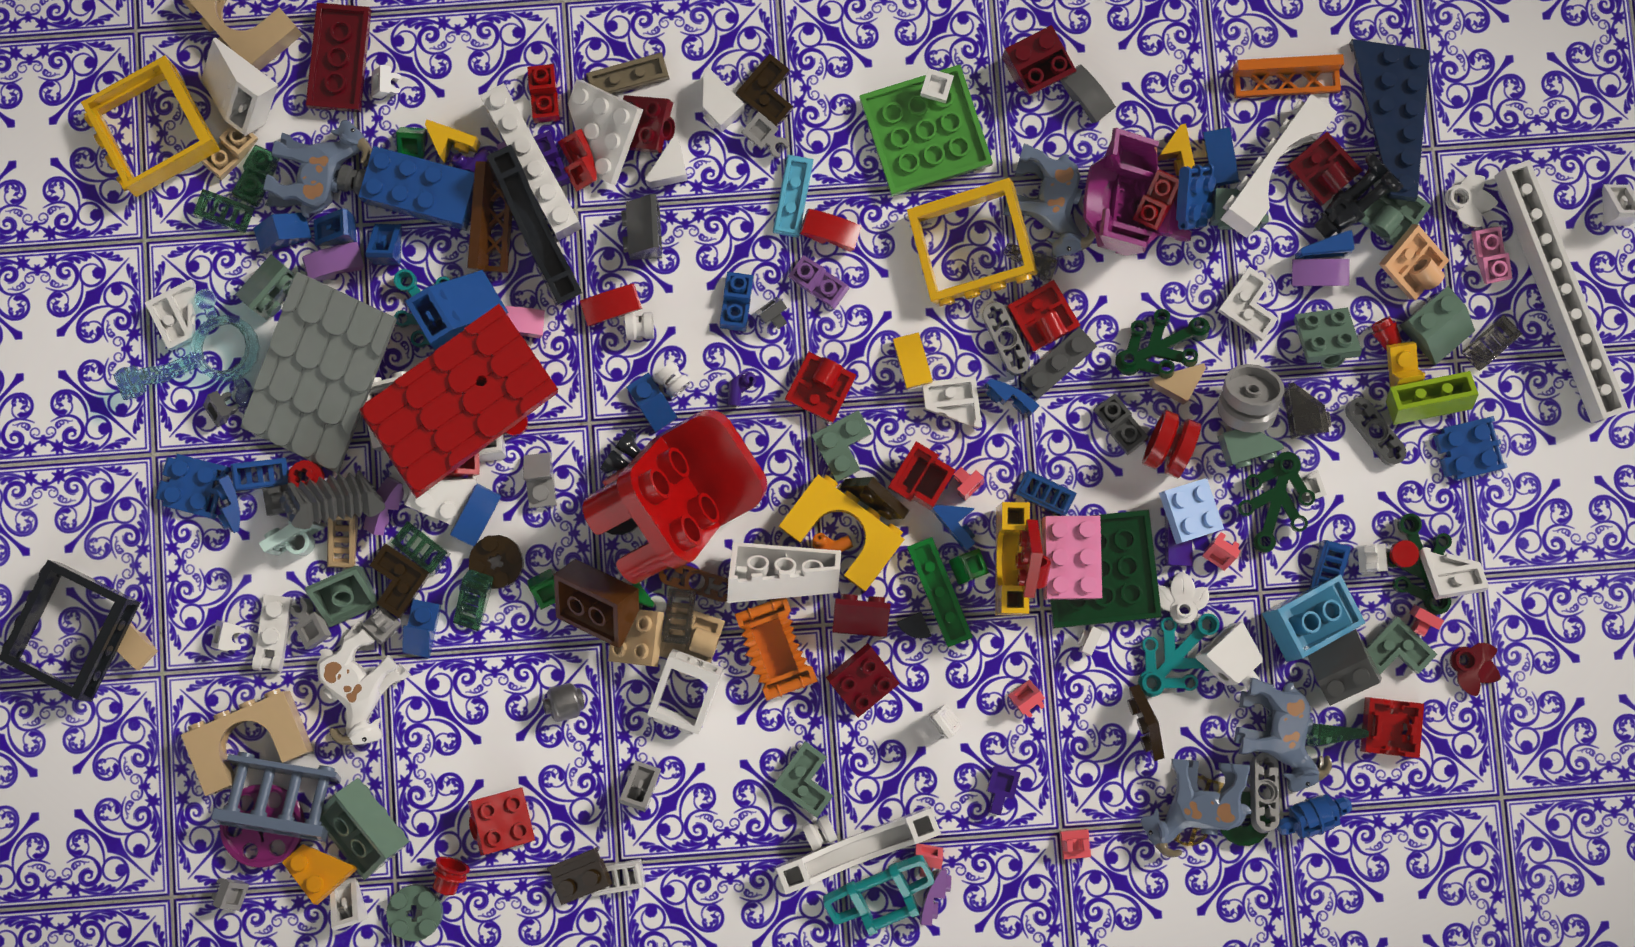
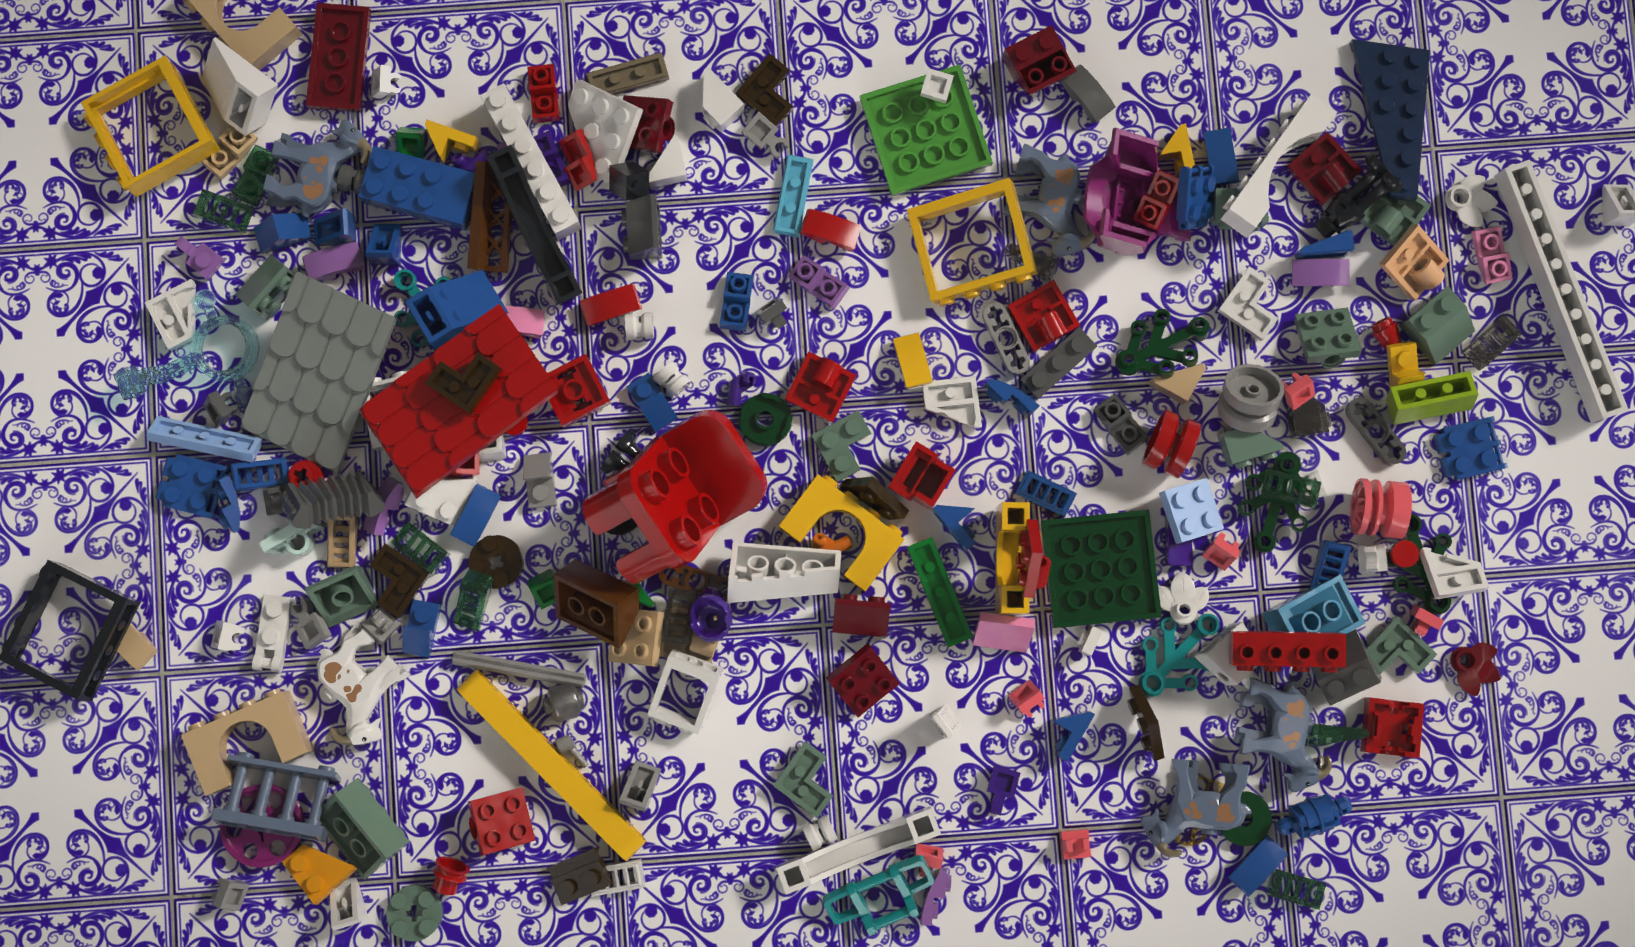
orange piece [735,598,818,701] -> none
black tile [896,612,932,639] -> none
green slope [949,548,989,585] -> none
coral tile [953,467,984,501] -> none
bright pink brick [1042,516,1102,600] -> none
orange fence [1232,54,1344,98] -> none
light grey beam [1250,752,1280,833] -> none
none -> light blue plate [147,416,262,463]
none -> medium lavender plate [174,236,226,281]
none -> dark brown plate [425,353,503,415]
none -> light grey axle [452,651,586,688]
none -> yellow beam [457,669,647,861]
none -> red brick [548,354,612,428]
none -> light grey hand [556,735,589,768]
none -> black brick [609,161,649,201]
none -> dark purple piece [689,586,733,643]
none -> dark green tile [739,393,792,447]
none -> bright pink tile [973,612,1035,653]
none -> blue slope [1050,711,1095,762]
none -> blue slope [1228,835,1288,897]
none -> red brick [1229,631,1346,673]
none -> clear green slope [1261,469,1322,509]
none -> slope [1266,868,1327,910]
none -> coral tile [1282,373,1315,411]
none -> coral wheel [1350,478,1412,539]

